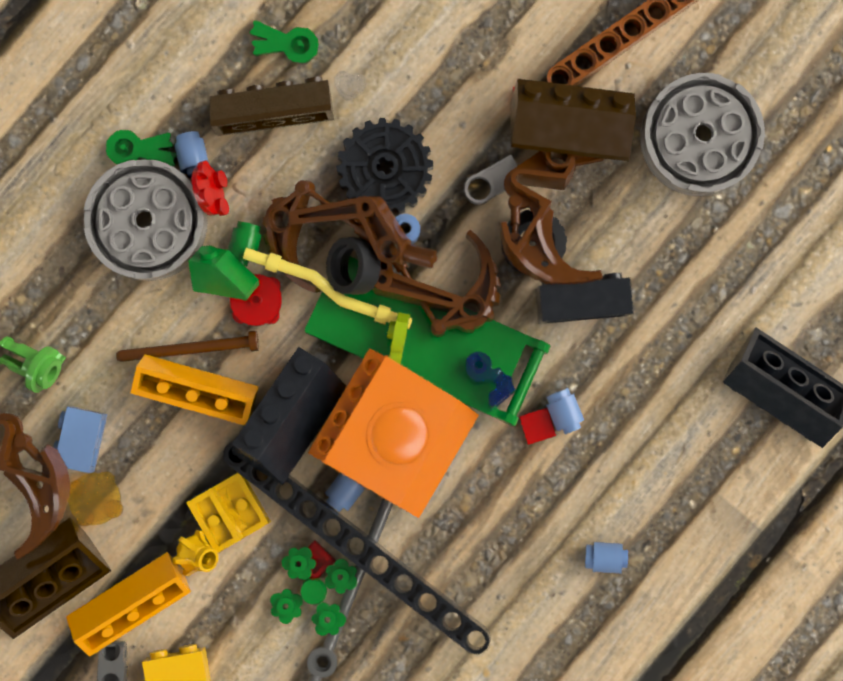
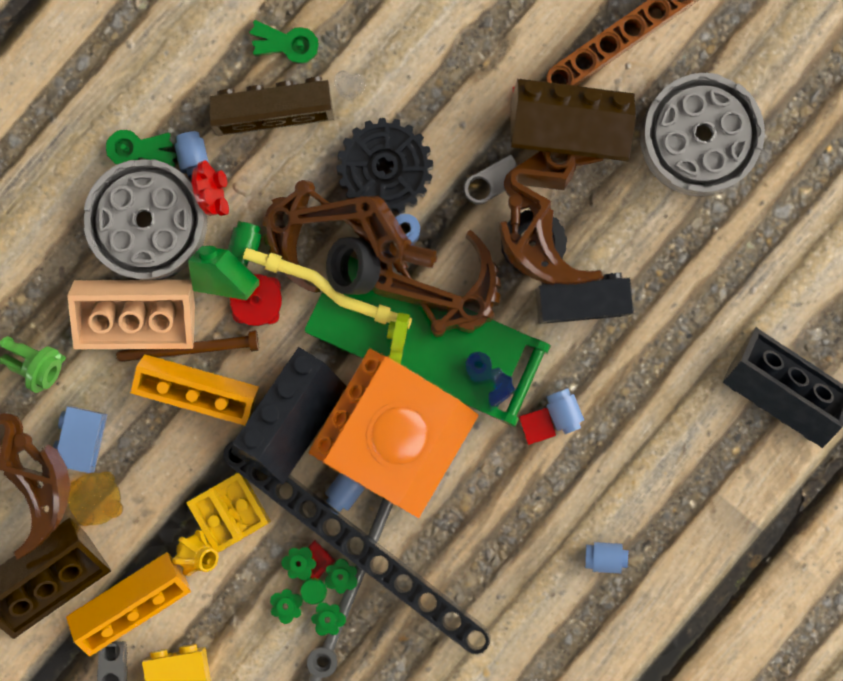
none -> light nougat slope [67,280,195,349]

